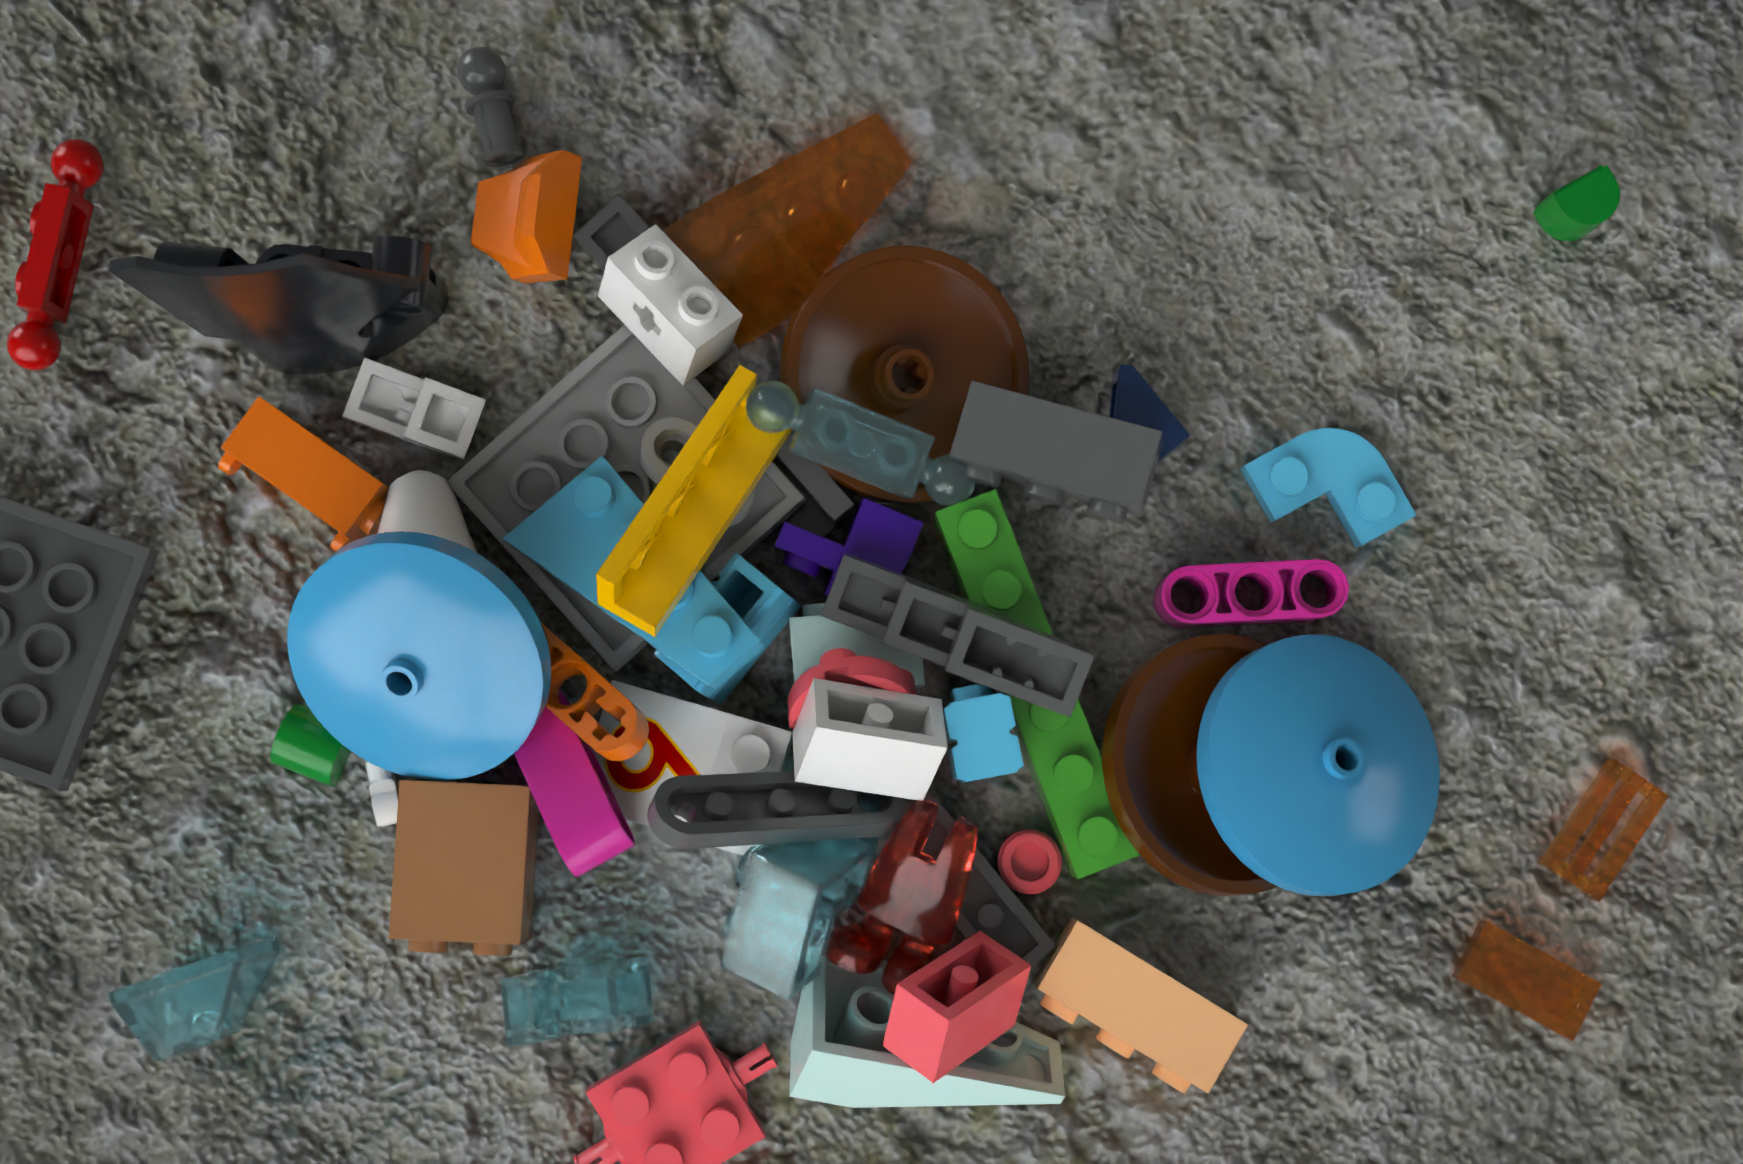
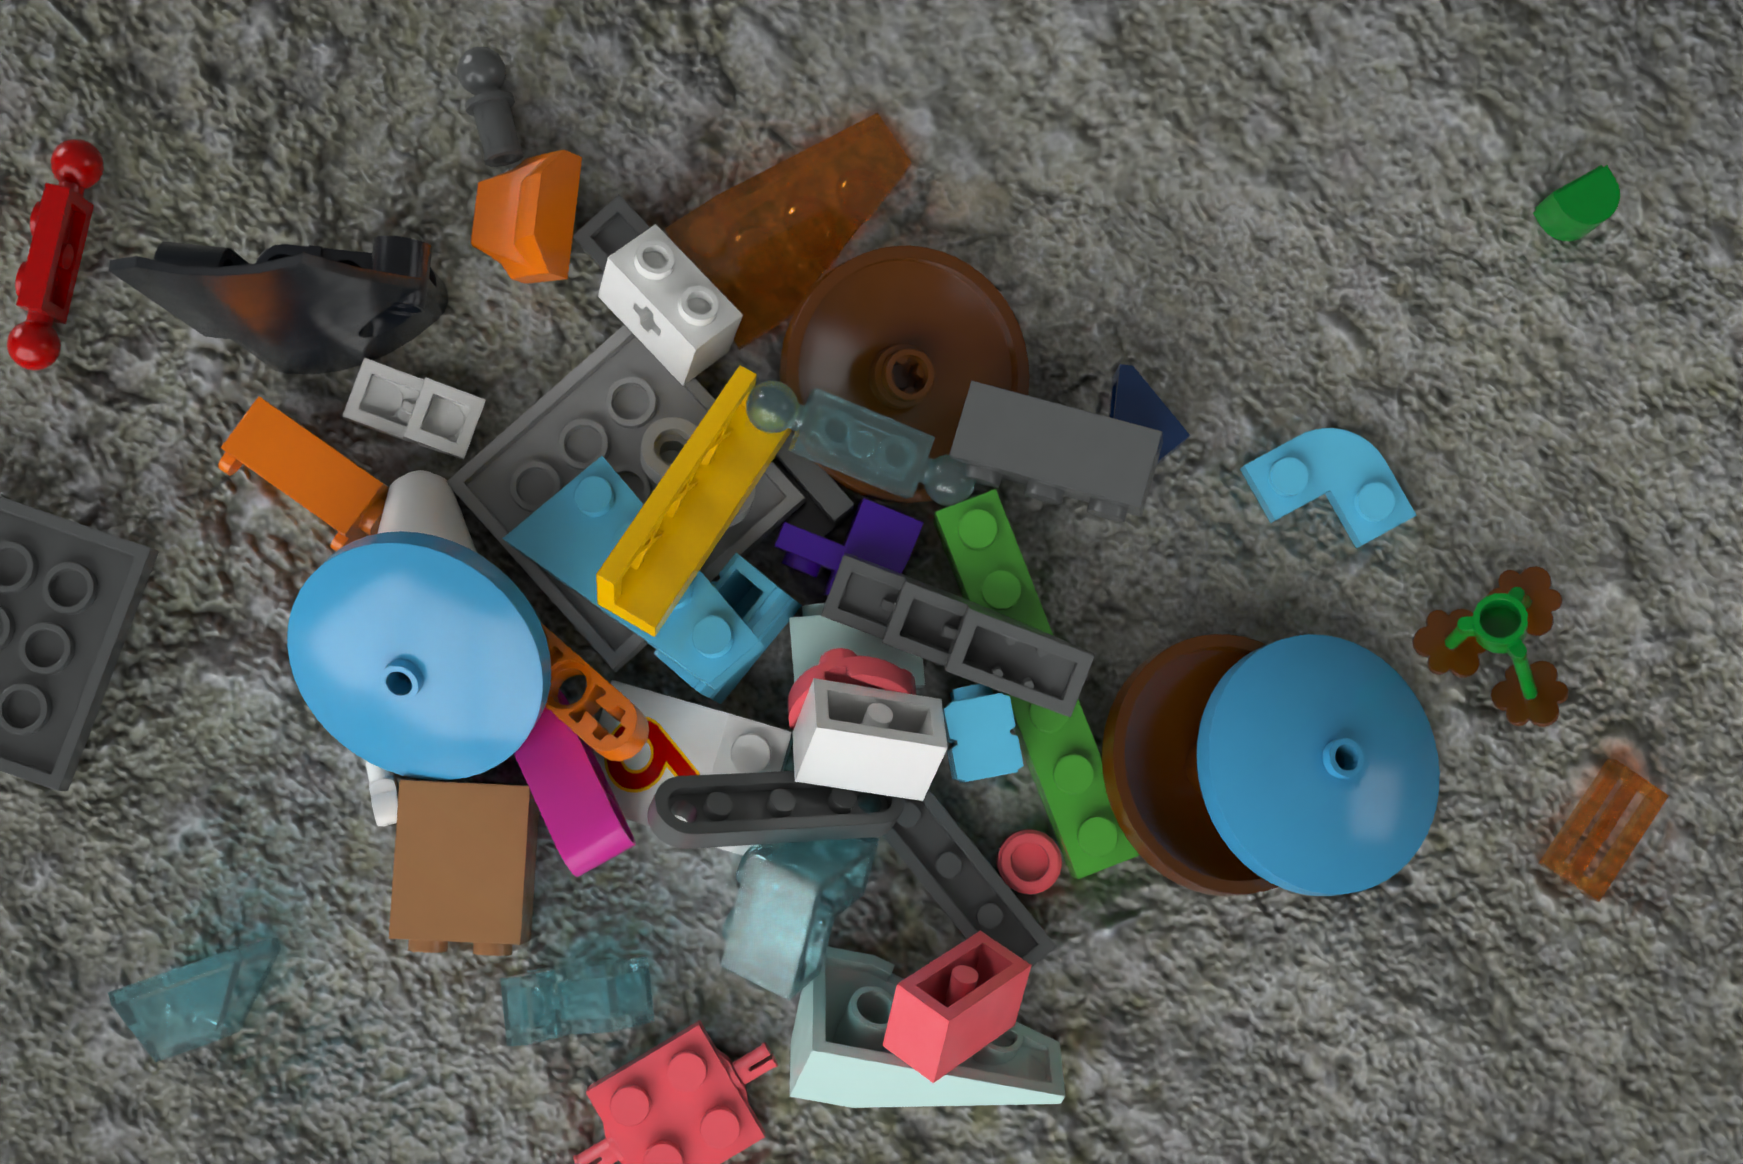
green brick [270,704,351,787] -> none
clear red piece [823,799,978,995] -> none
light nougat brick [1032,916,1248,1094] -> none
dark pink beam [1153,559,1349,628] -> none
clear orange tile [1451,920,1602,1041] -> none
none -> reddish brown plant [1412,566,1569,727]

